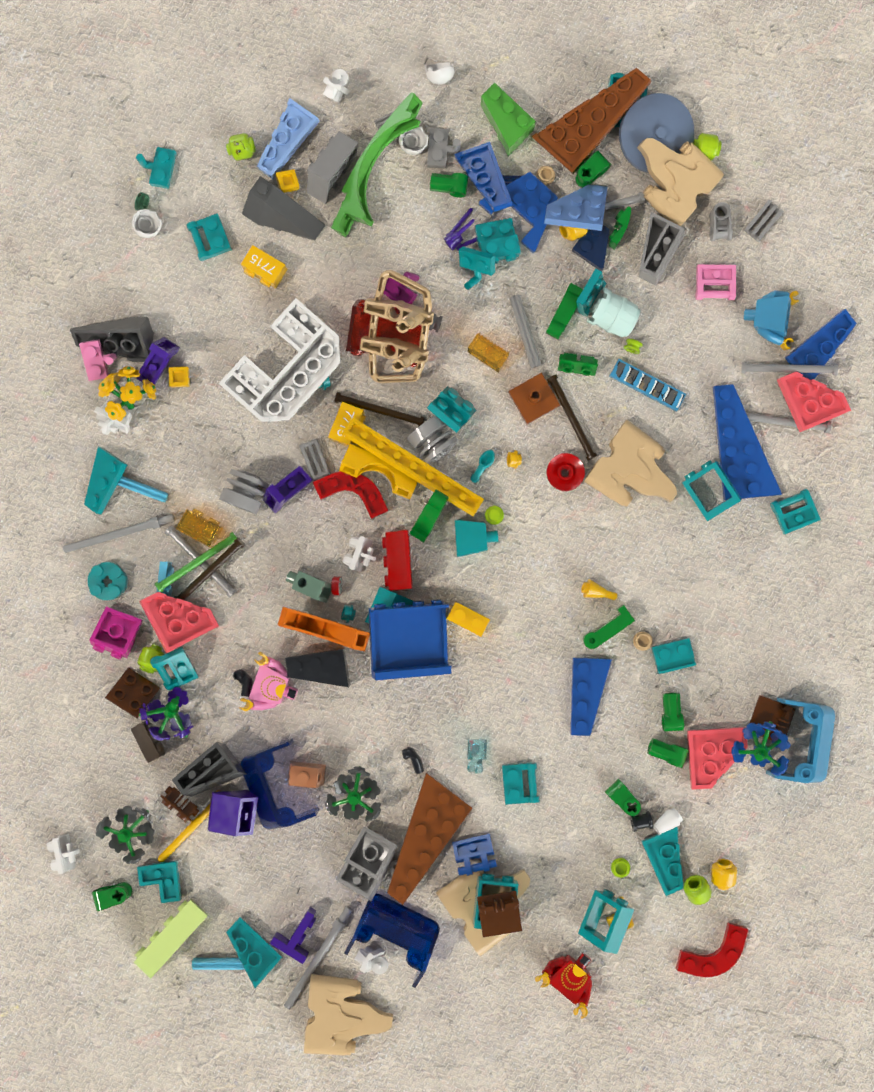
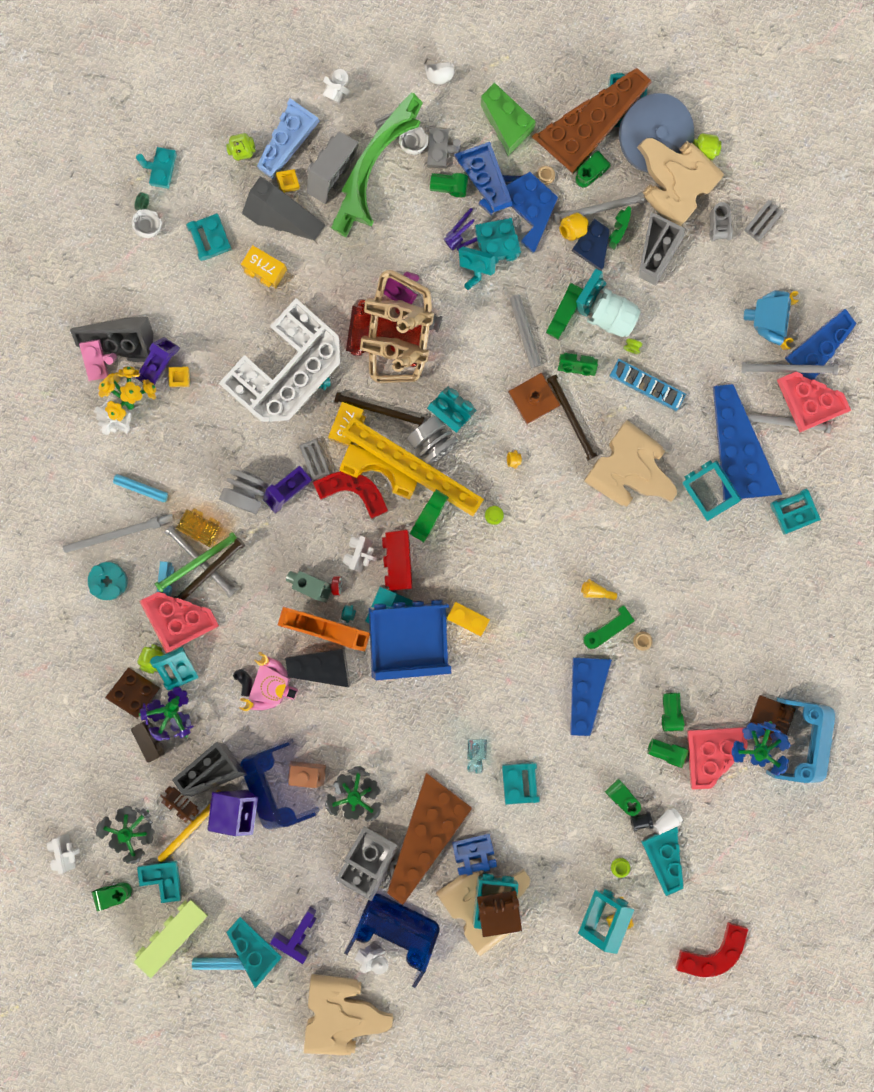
teal wing [84,446,128,515] -> none
dark pink plate [89,607,142,660] -> none
light grey bar [284,906,353,1010] -> none
black arm [402,747,424,774] -> none
teal torso [455,520,498,557] -> none
clear yellow brick [467,333,509,373] -> none
teal piece [470,450,495,483] -> none
red torso [535,952,592,1019] -> none
medium blue plate [544,185,608,231] -> none
red dish [546,453,585,491] -> none
teal plate [651,638,696,674] -> none
lime head [683,875,712,905] -> none
bright pink plate [695,264,736,300] -> none
yellow head [711,859,737,890] -> none

